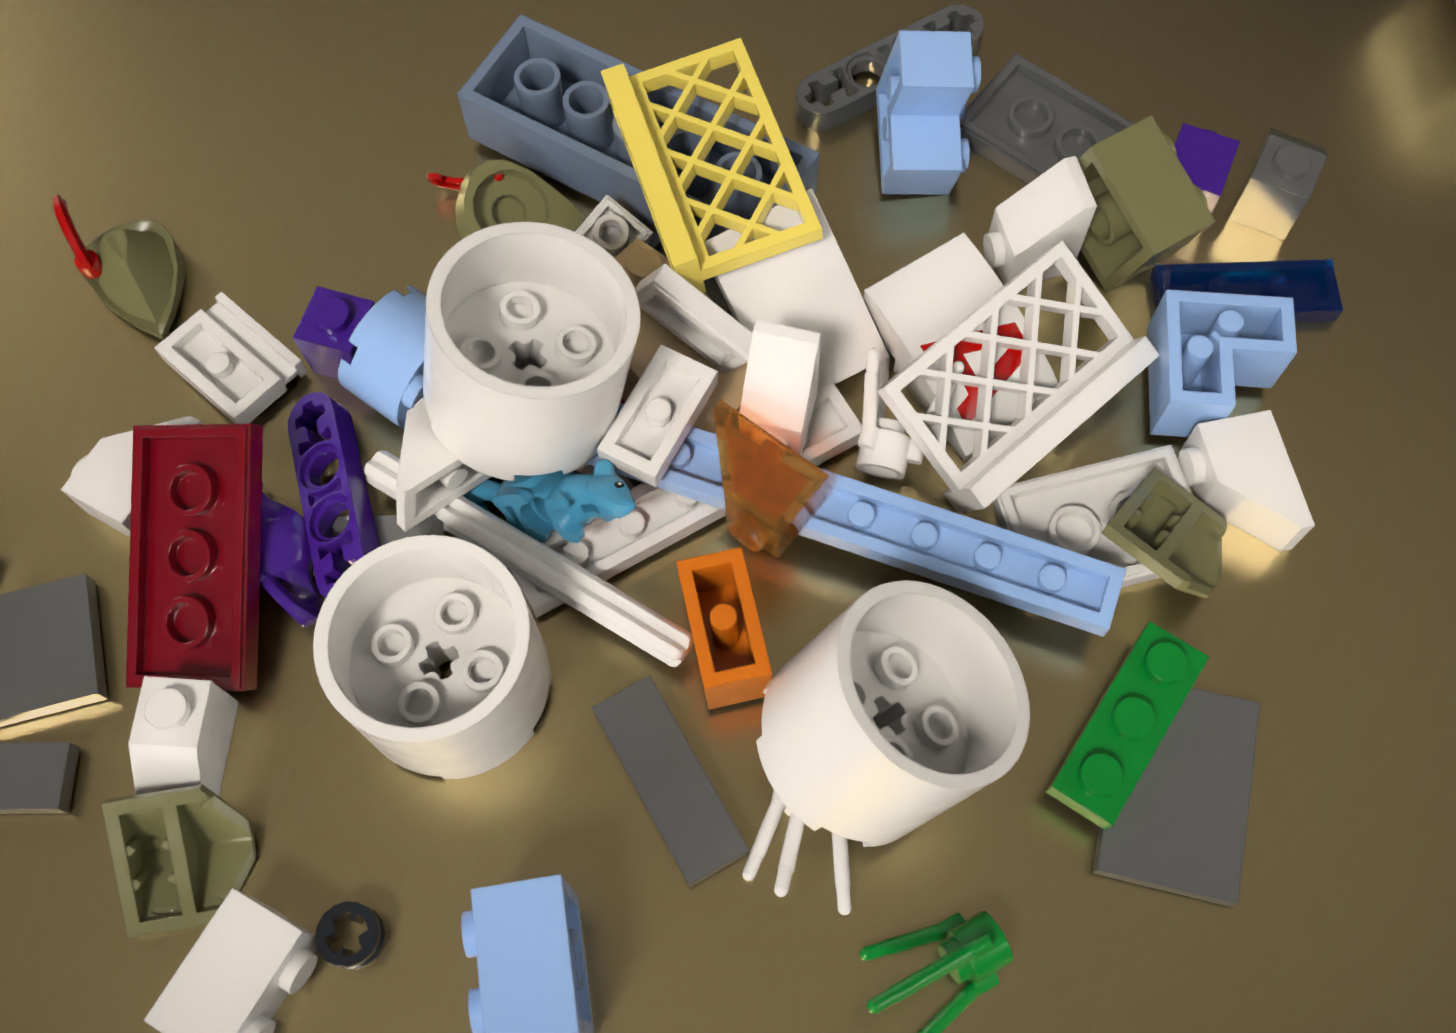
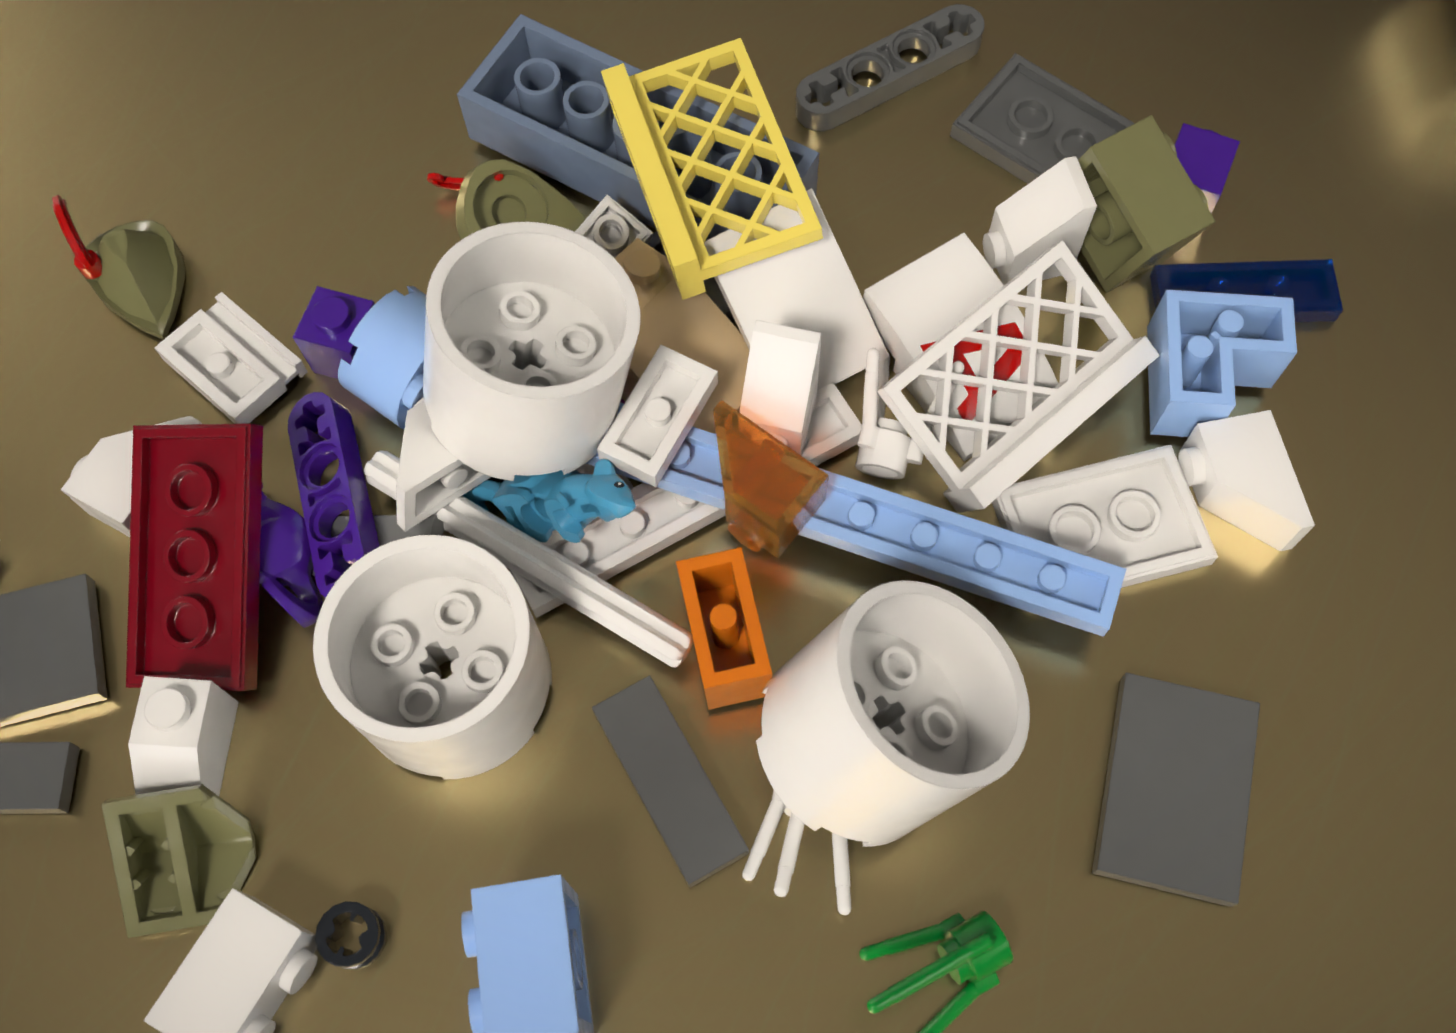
white tile [635,264,752,373] -> none
light blue brick [876,30,981,195] -> none
green plate [1046,621,1210,831] -> none
olive slope [1101,467,1227,599] -> none
dark grey slope [1229,128,1328,240] -> none

